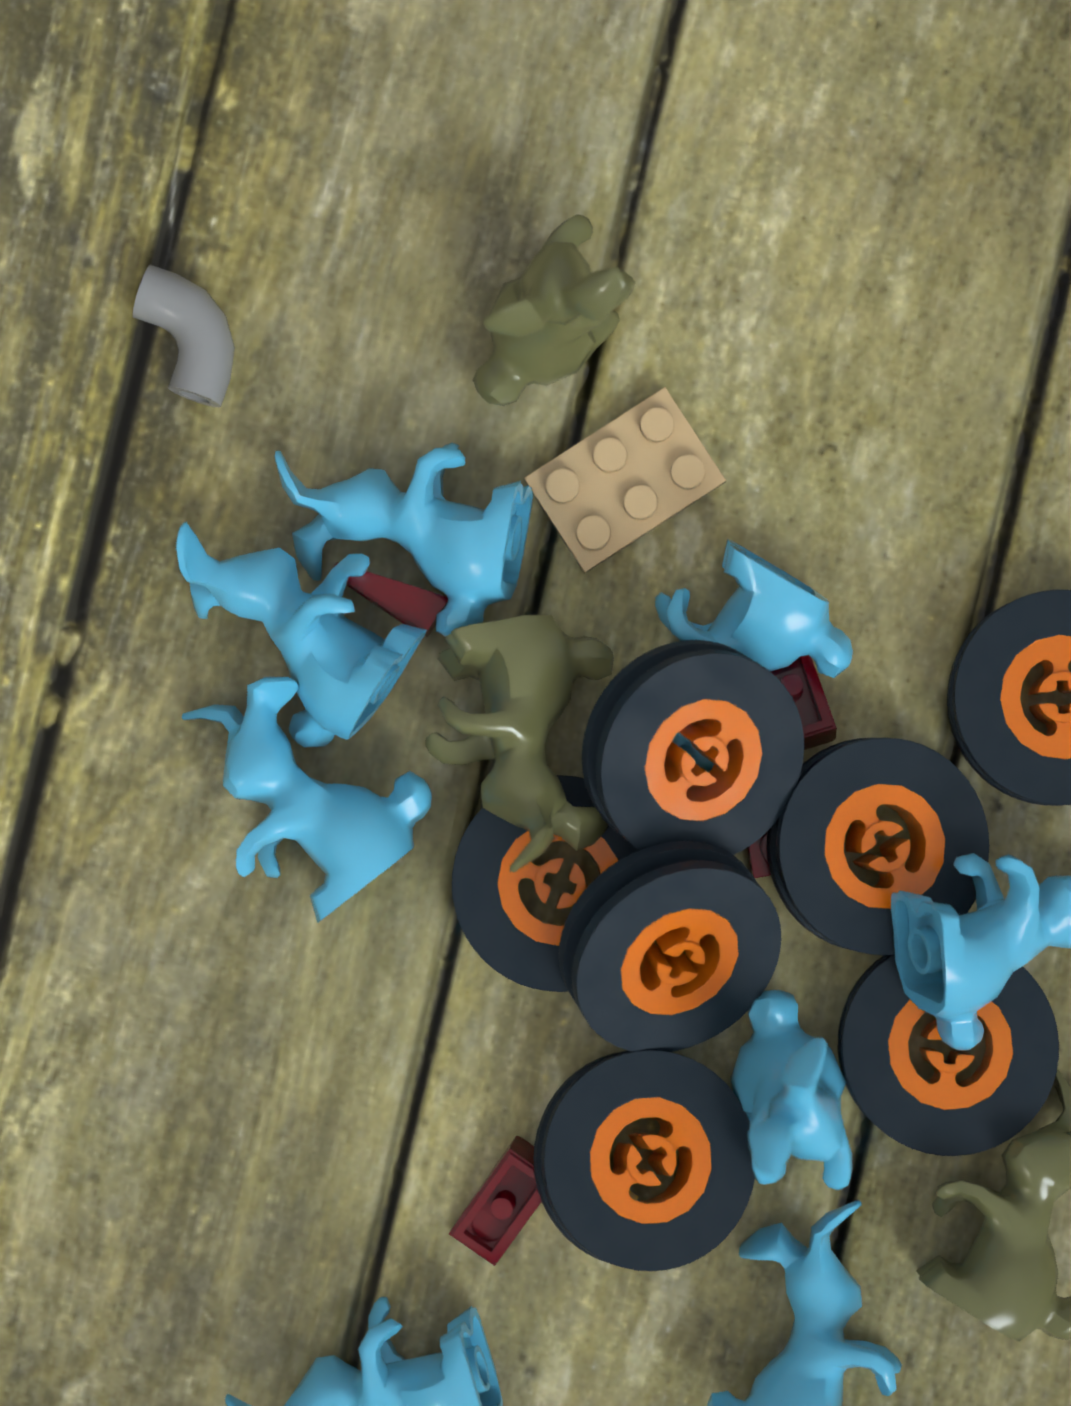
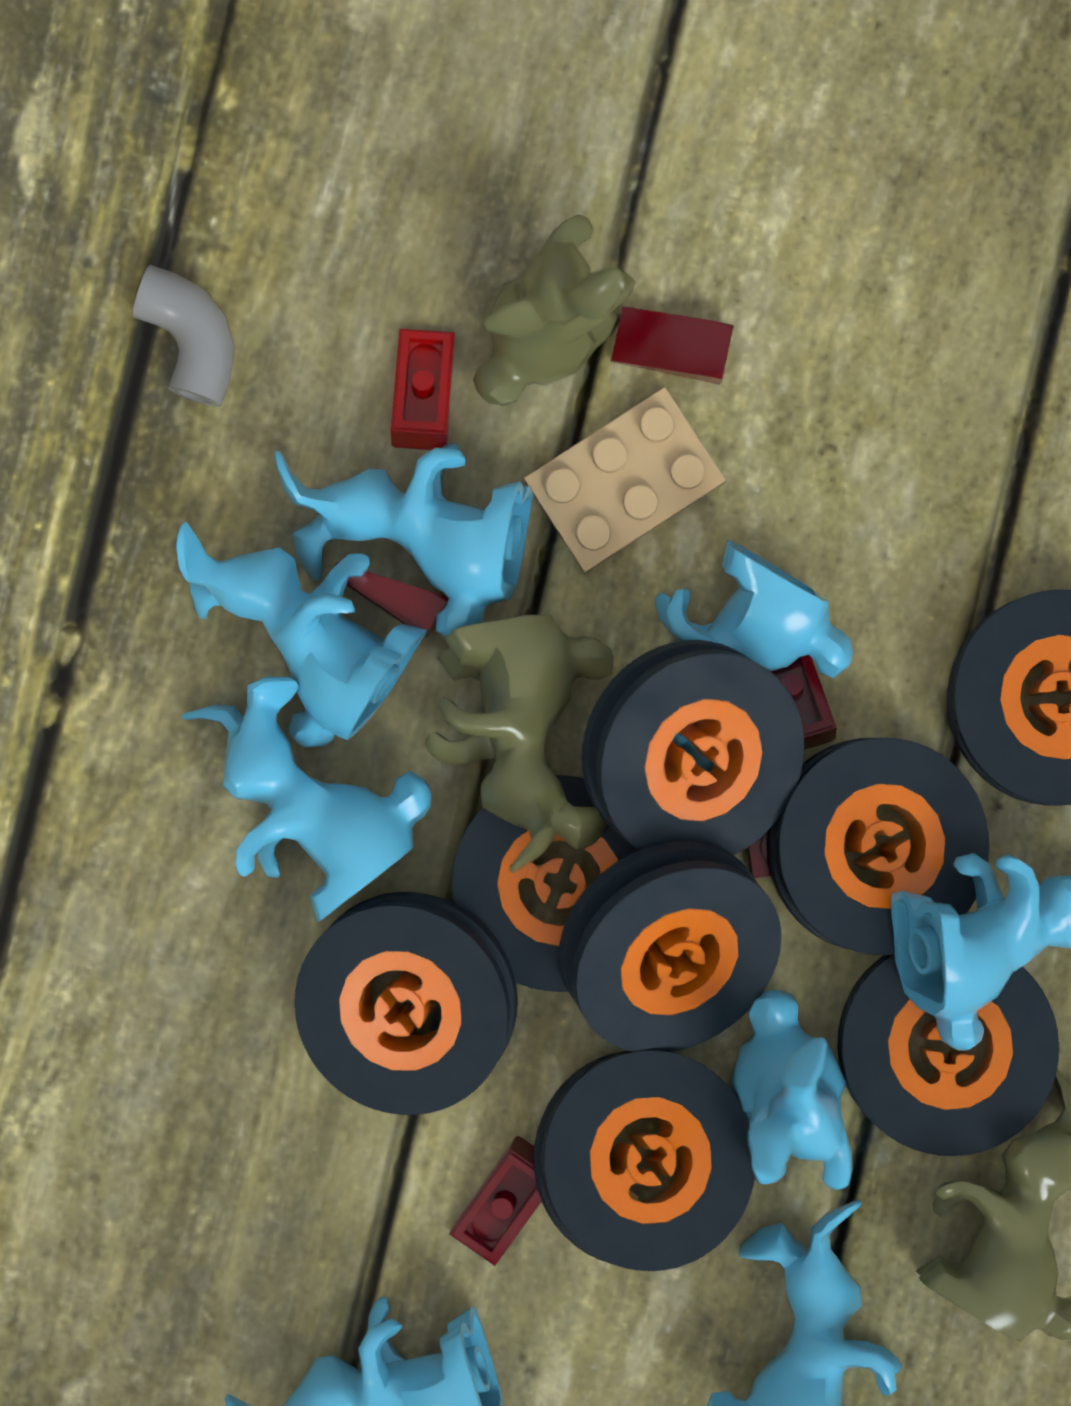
none -> black wheel [294,892,518,1115]
none -> red slope [390,328,455,450]
none -> dark red slope [611,306,734,385]

